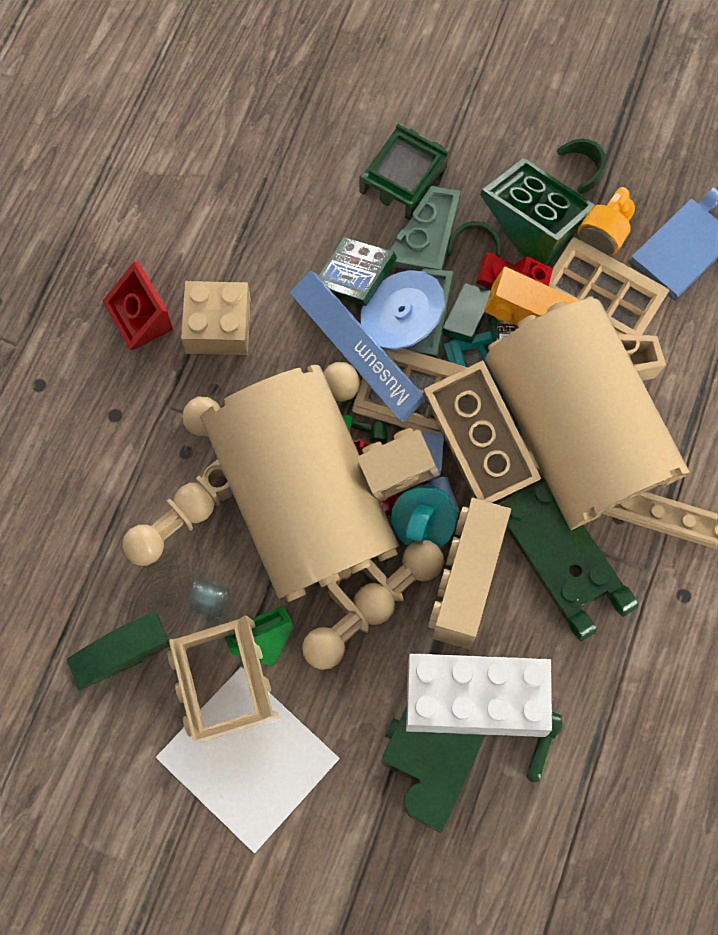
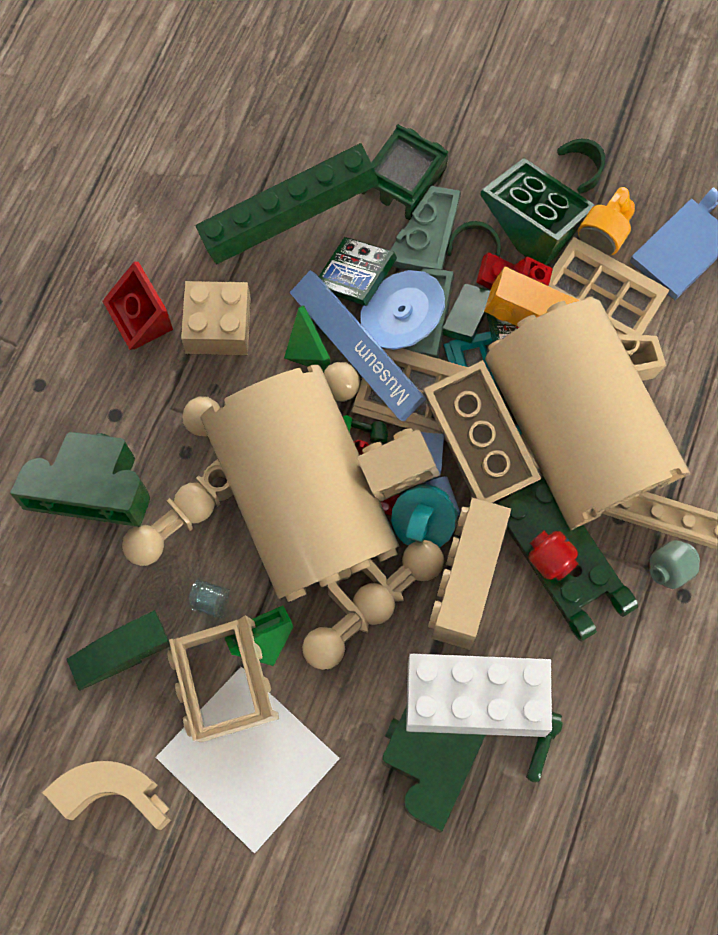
none -> dark green brick [10,432,150,527]
none -> tan arch [42,761,171,830]
none -> dark green brick [195,143,379,265]
none -> green slope [284,306,330,372]
none -> red head [528,530,578,581]
none -> sand green head [649,540,700,589]

